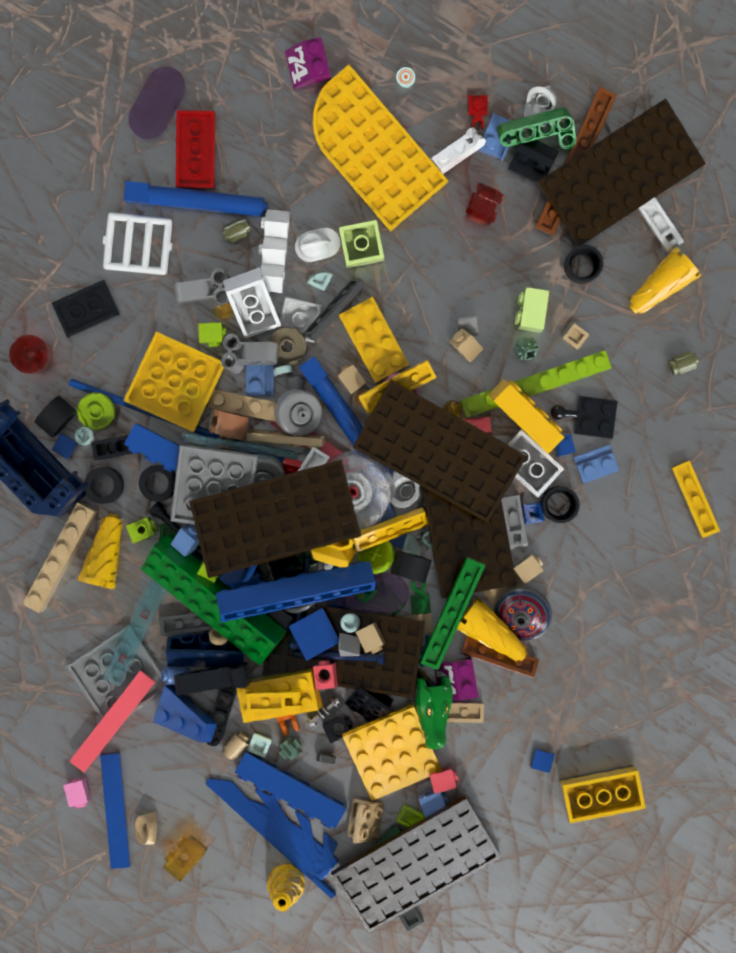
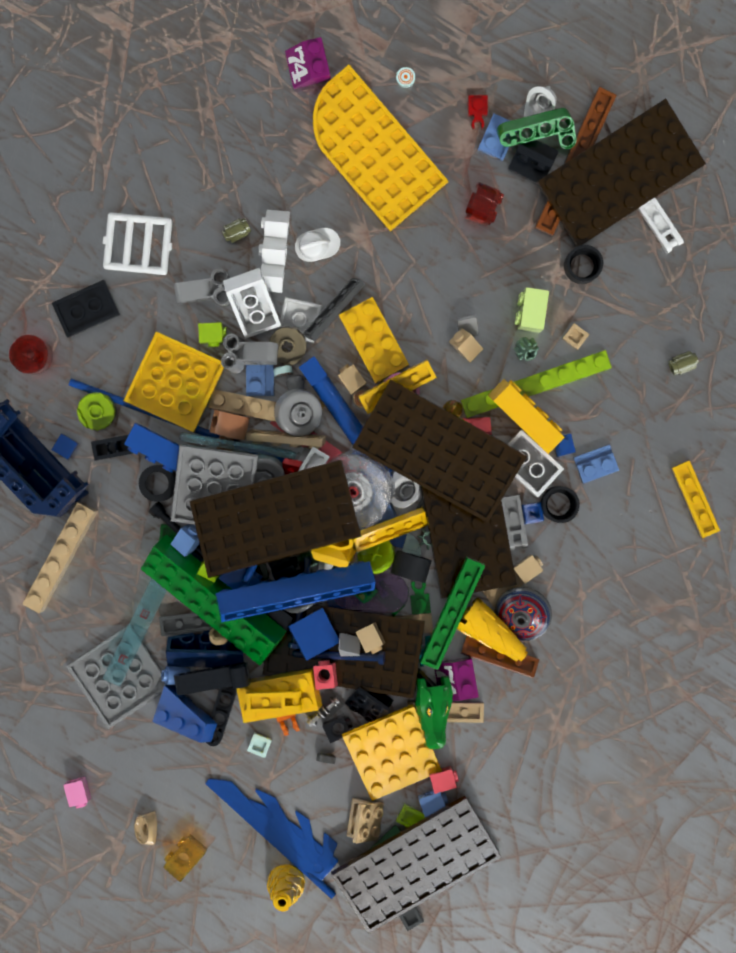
black piece [34,395,77,438] -> none
coral tile [70,670,156,773] -> none
light aqua tile [74,426,95,446] -> none
yellow cone [77,513,123,590] -> none
black piece [84,467,124,504] -> none
blue tile [100,752,131,869] -> none
blue brick [124,181,268,217] -> none
lime brick [126,517,158,544] -> none
clear purple tile [128,66,186,140] -> none
red plate [175,110,216,189] -> none
clear yellow plate [213,303,234,320] -> none
tan brick [222,731,249,761] -> none
blue brick [234,749,347,829] -> none
sand green gear [279,736,302,761] -> none
light aqua tile [307,272,333,292] -> none
yellowish green brick [339,220,384,268] -> none
light aqua tile [341,613,361,633] -> none
white plate [431,127,486,174] -> none
blue tile [531,749,555,773] -> none
black plate [550,396,618,439] -> none
yellow brick [560,766,646,823] -> none
yellow cone [628,246,701,314] -> none

